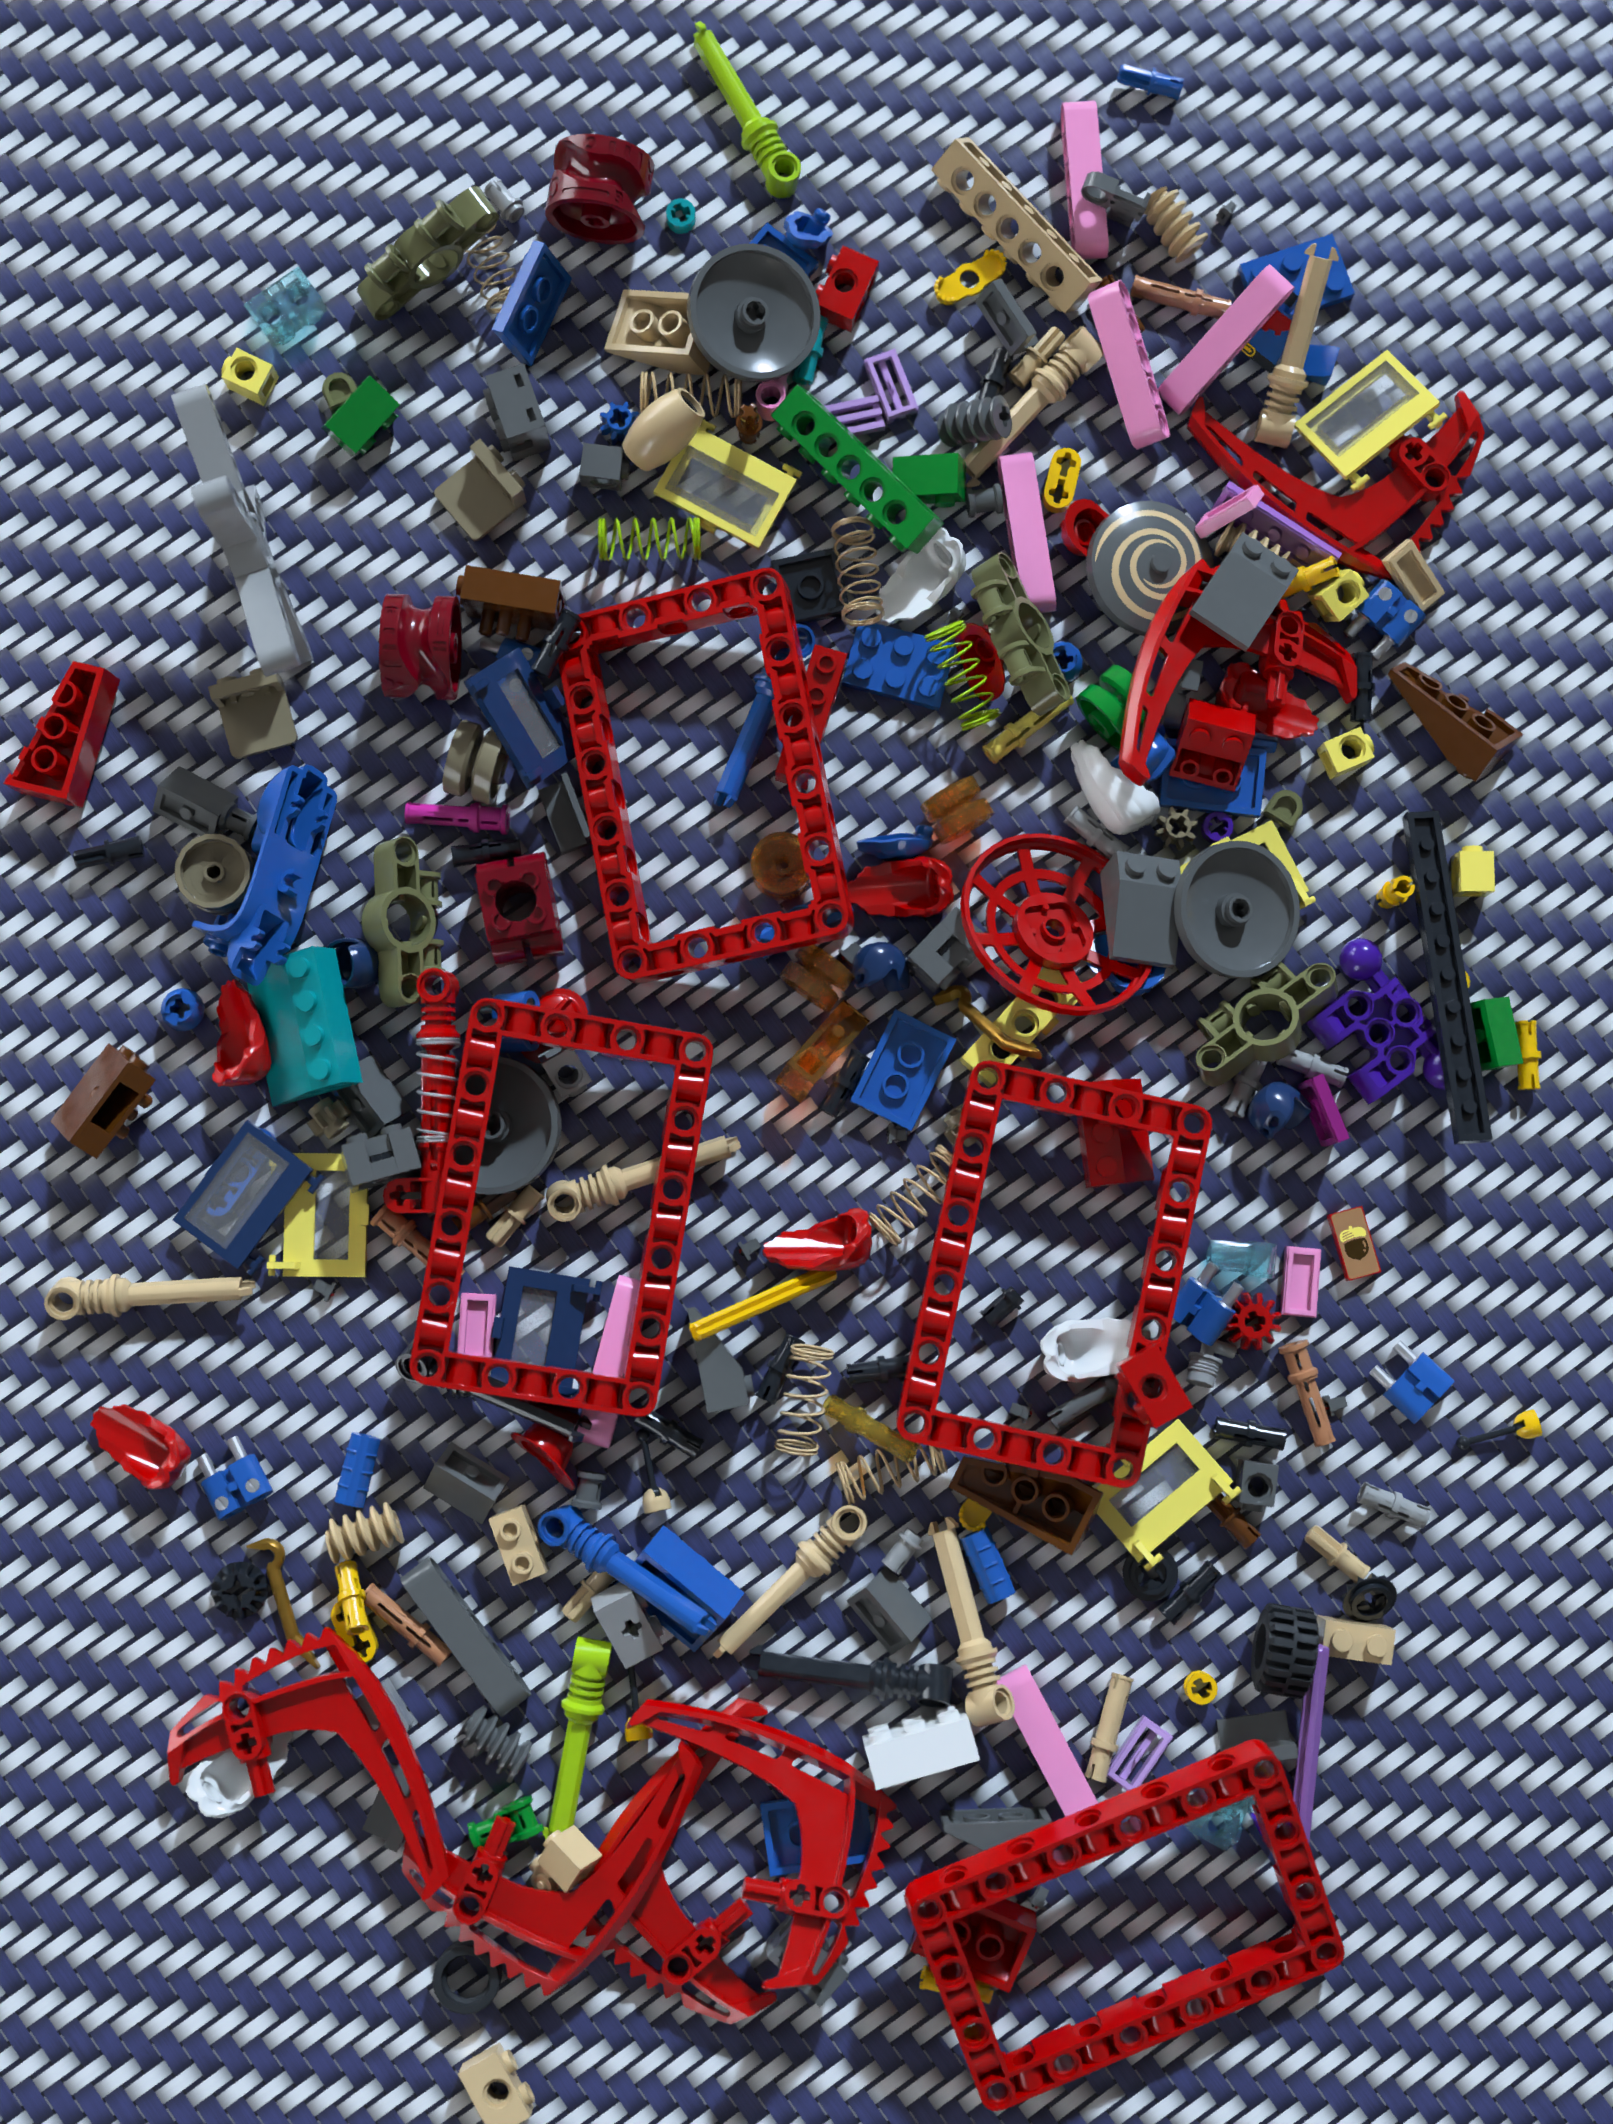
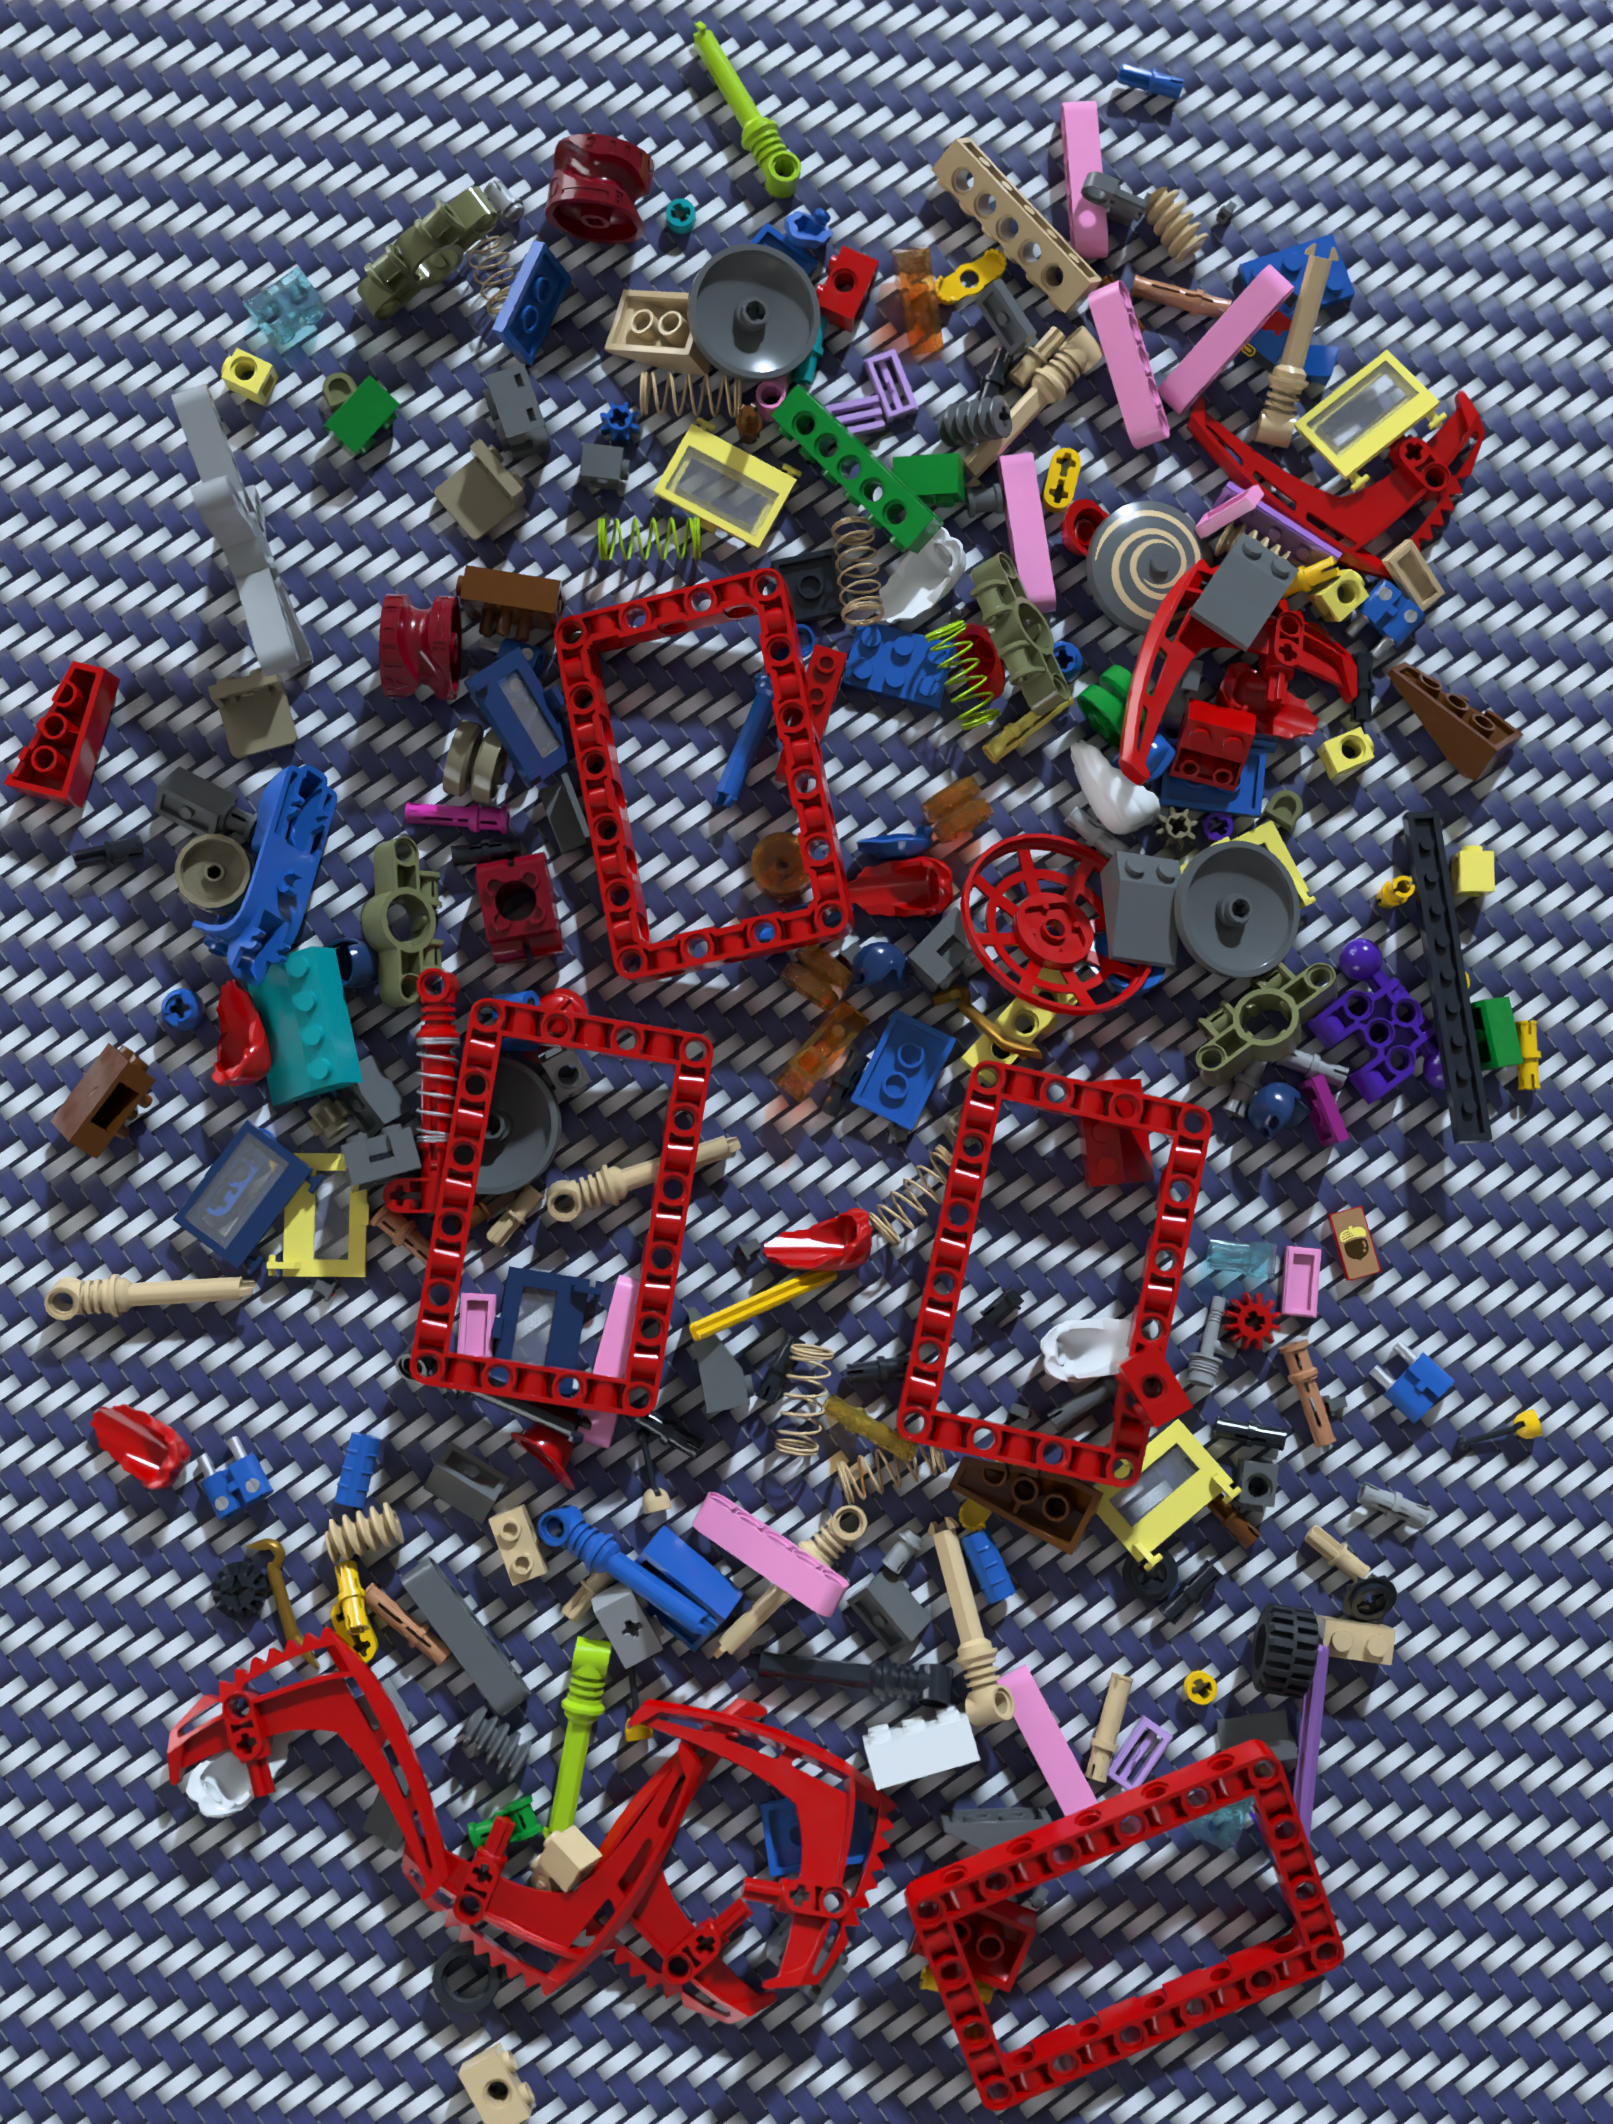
black pin [530,608,582,679] -> none
dark grey bush [571,1470,607,1510] -> none
tan piece [622,388,705,472] -> none
blue piece [1173,1261,1244,1346] -> none
none -> bright pink beam [692,1492,849,1617]
none -> clear orange slope [891,244,944,356]

